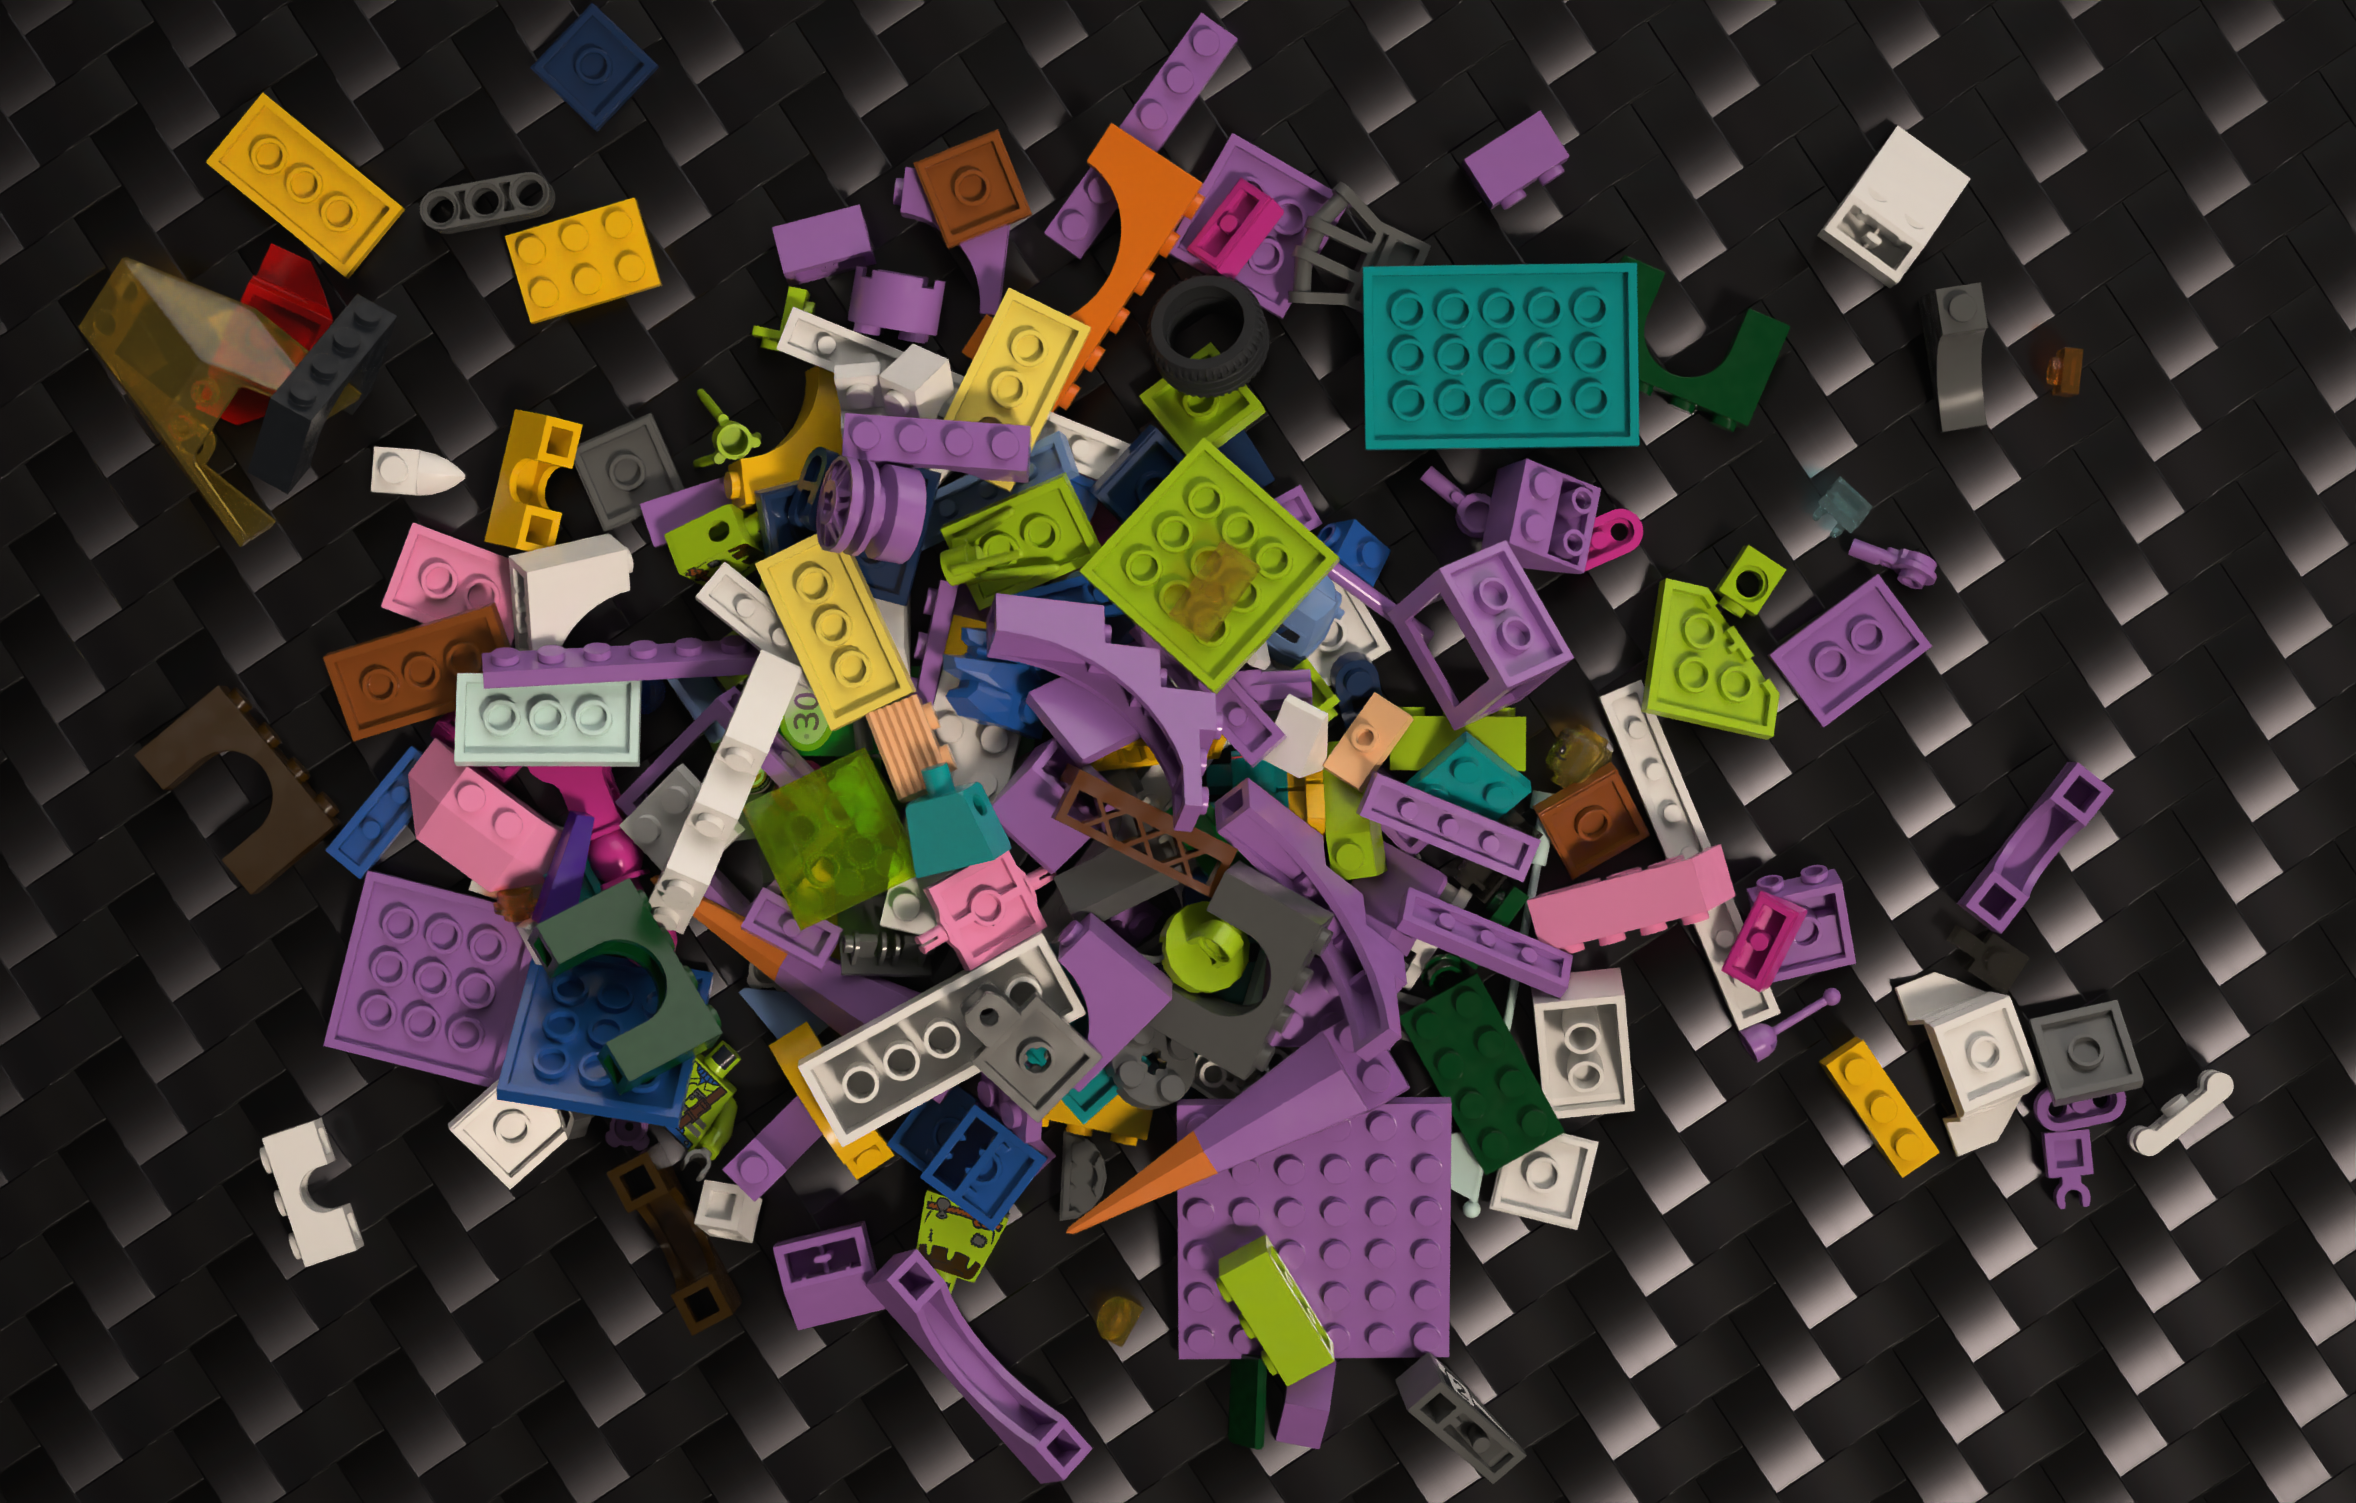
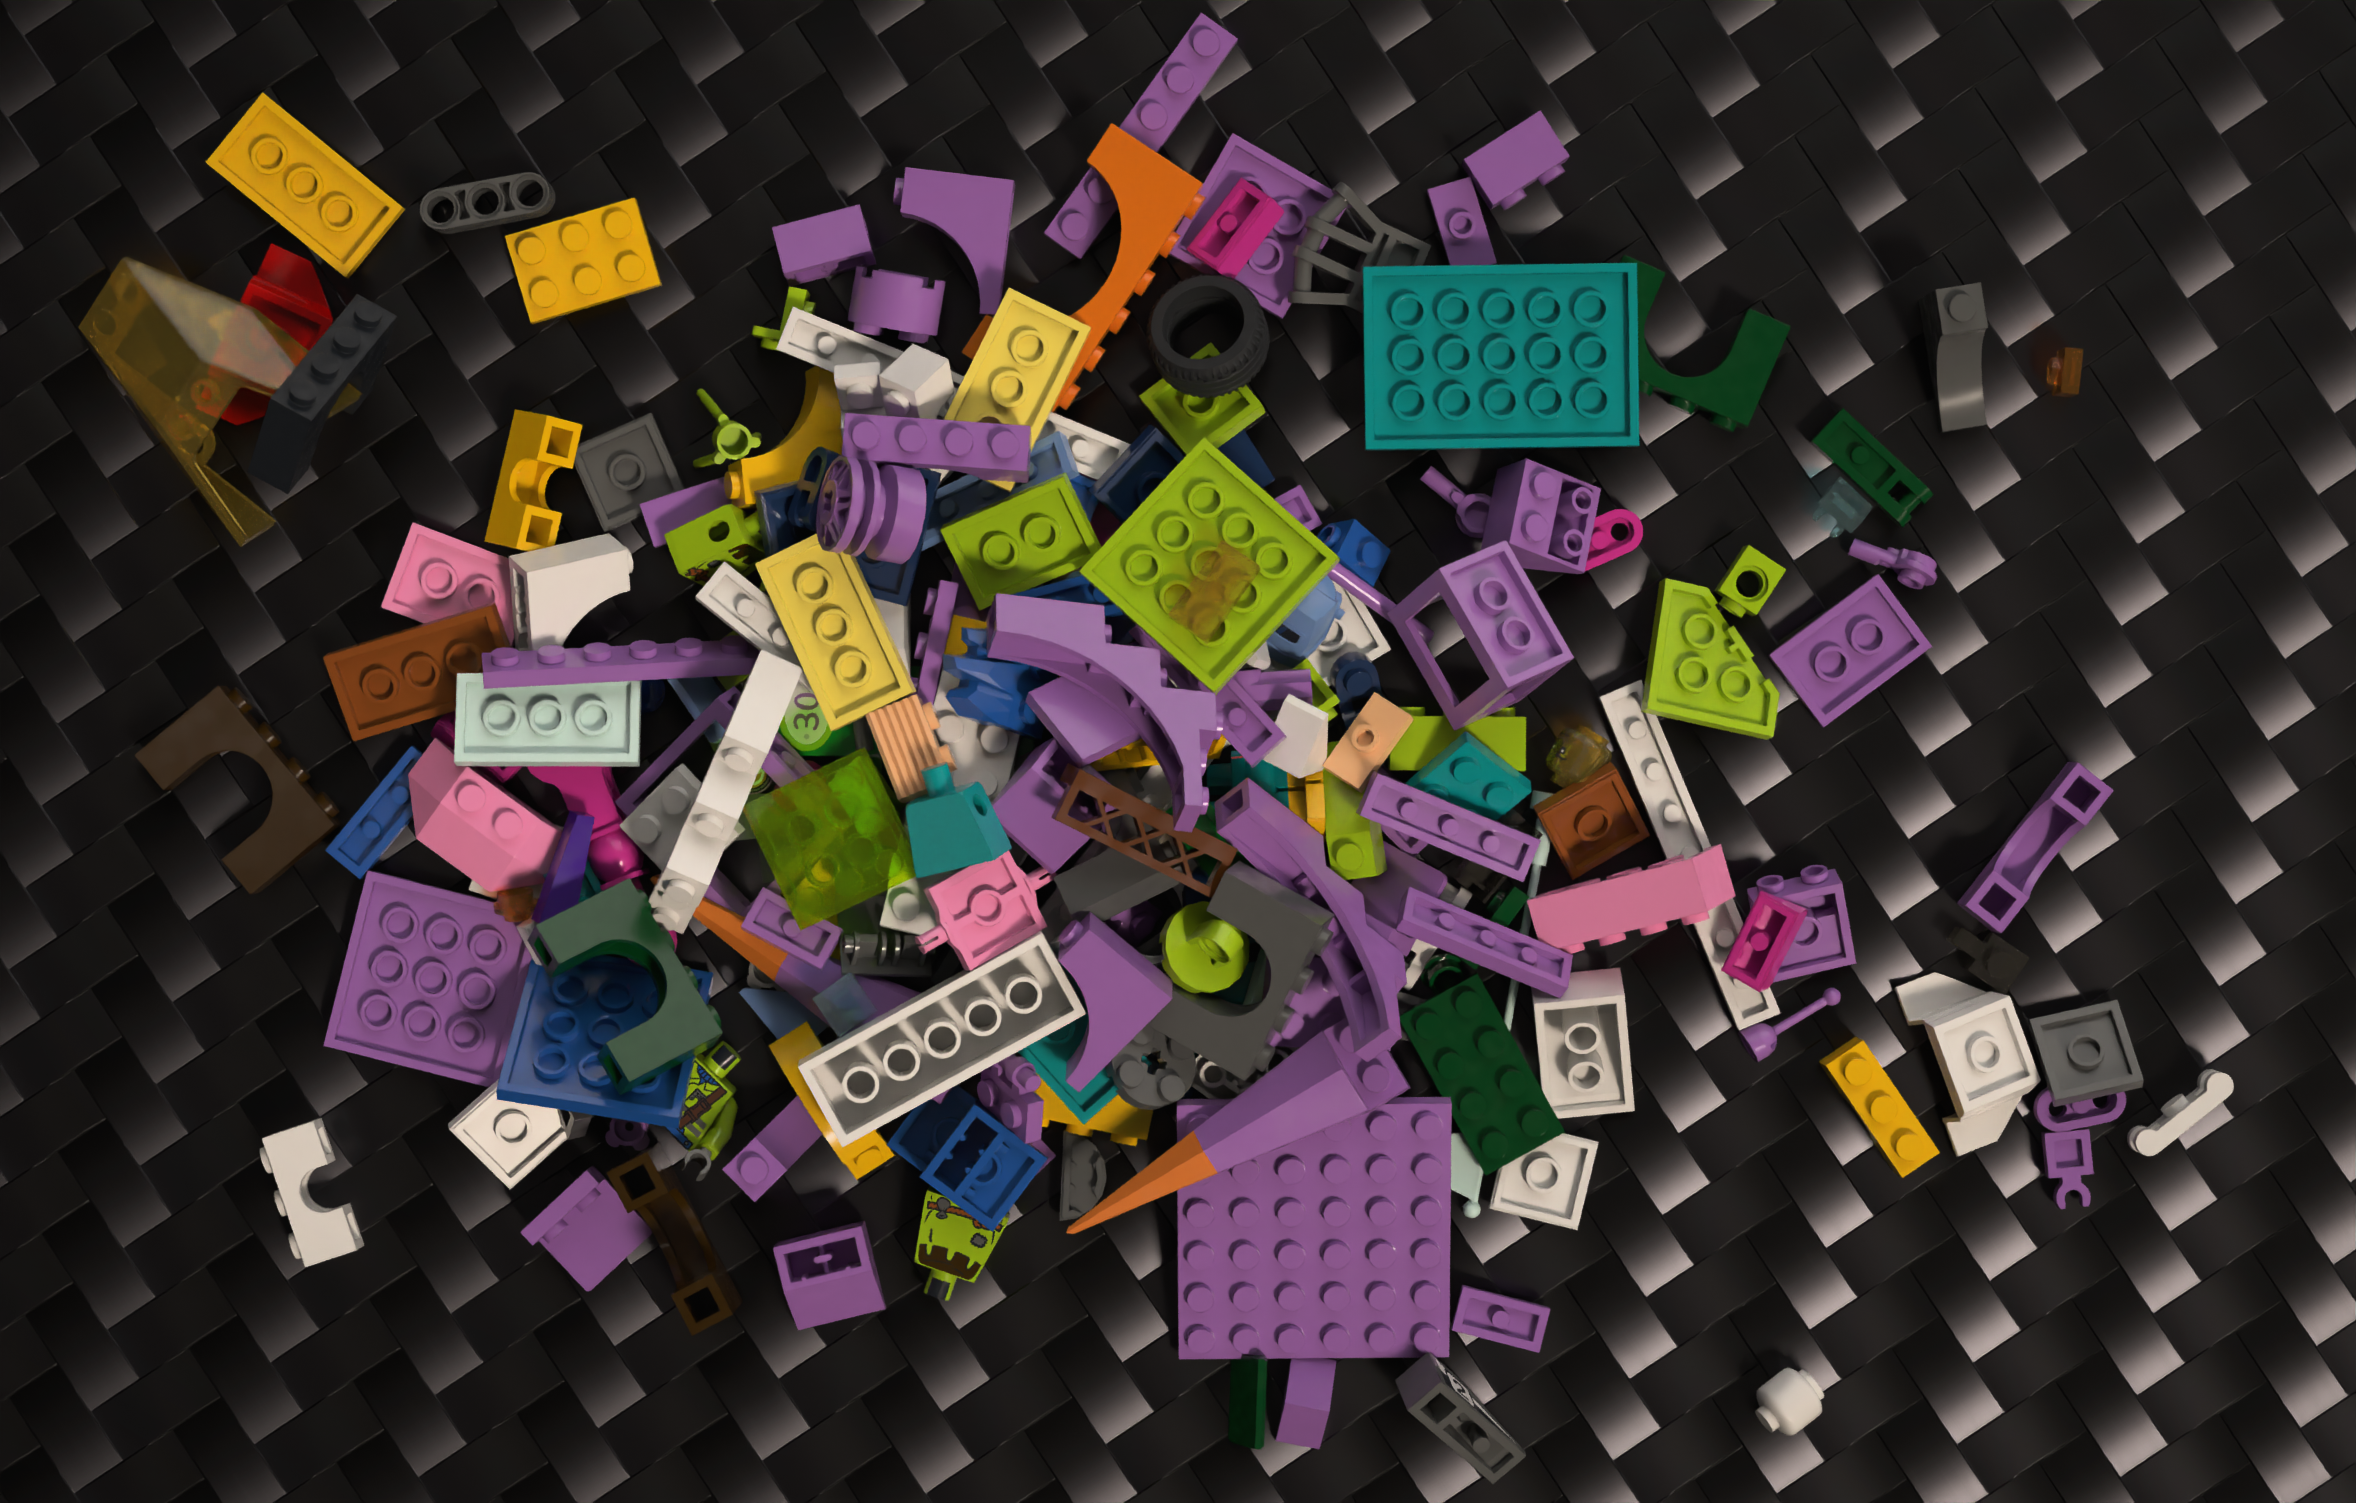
white plate [371,446,465,496] -> none
dark blue tile [530,3,659,132] -> none
white brick [694,1180,762,1243] -> none
medium lavender arch [865,1249,1092,1484] -> none
dark orange tile [913,129,1032,249] -> none
lime plant [940,508,1060,586] -> none
dark grey plate [960,982,1103,1123] -> none
clear yellow plate [1097,1296,1144,1347] -> none
lime brick [1215,1234,1335,1387] -> none
white slope [1817,126,1971,288] -> none
none -> medium lavender bracket [520,1165,653,1291]
none -> clear light blue tile [812,972,878,1037]
none -> medium lavender plate [1427,176,1497,265]
none -> medium lavender plate [1451,1285,1550,1353]
none -> white head [1755,1368,1824,1436]
none -> dark green plate [1810,408,1933,528]

